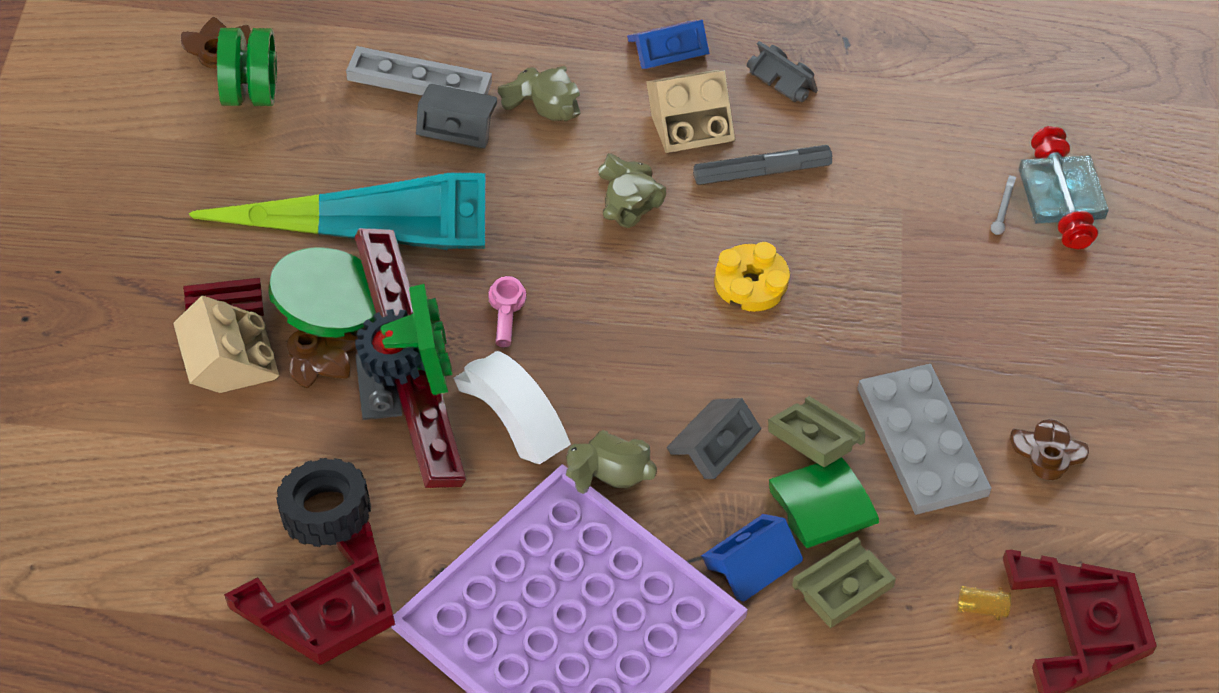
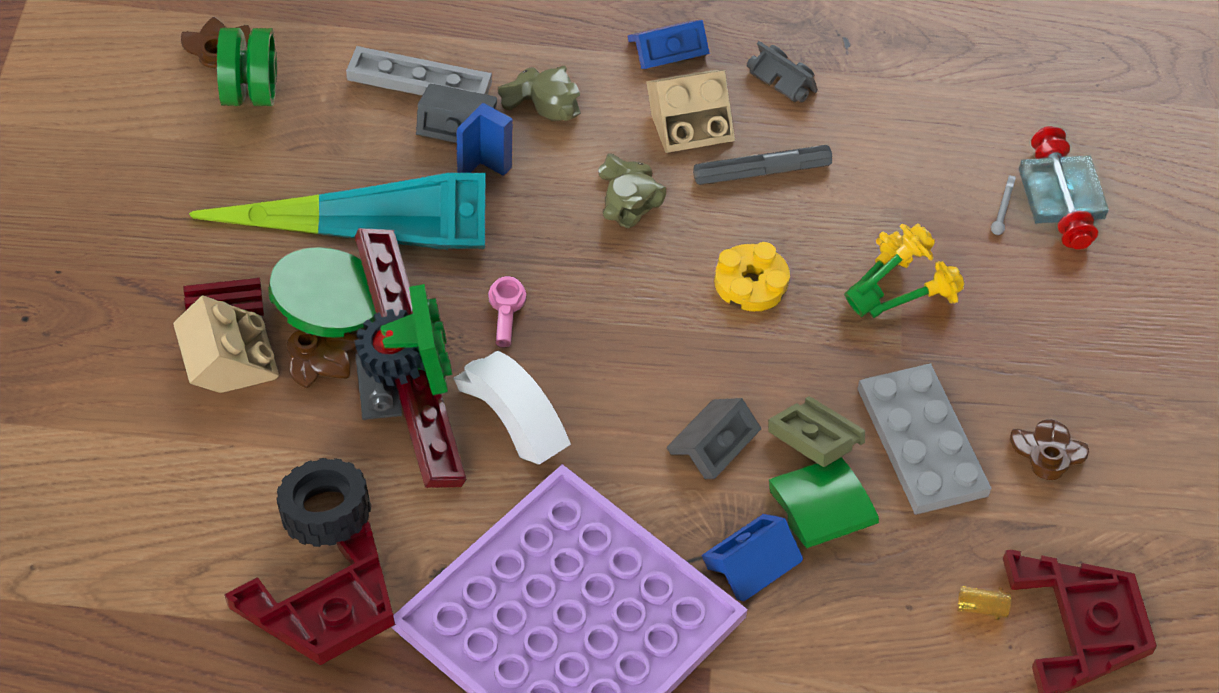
olive animal [566,430,657,494] -> none
olive plate [792,537,896,629] -> none
none -> blue panel [457,103,513,176]
none -> plant [844,223,964,318]

